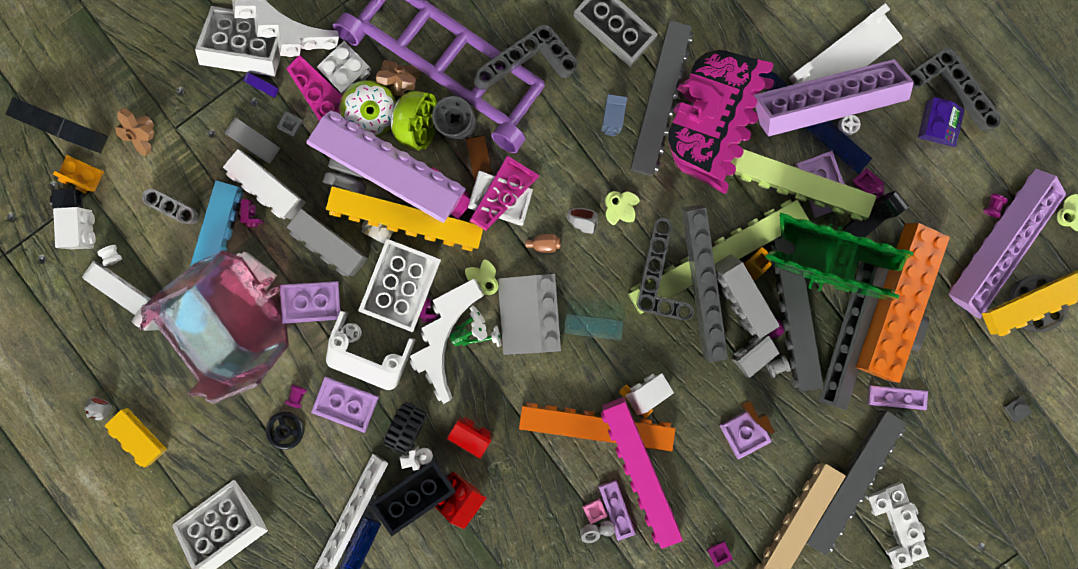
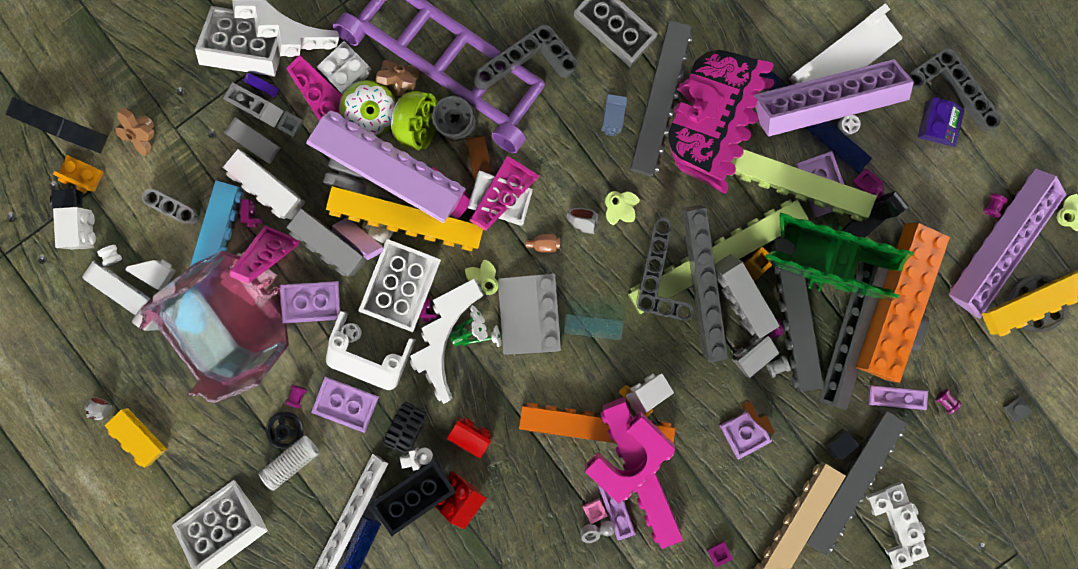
none -> white slope [125,259,176,290]
none -> light grey slope [223,82,283,127]
none -> dark pink wing [230,226,300,284]
none -> white piece [259,436,319,490]
none -> lavender tile [332,218,383,260]
none -> dark pink arch [585,411,675,504]
none -> black brick [824,429,859,461]
none -> magenta bush [935,389,962,414]

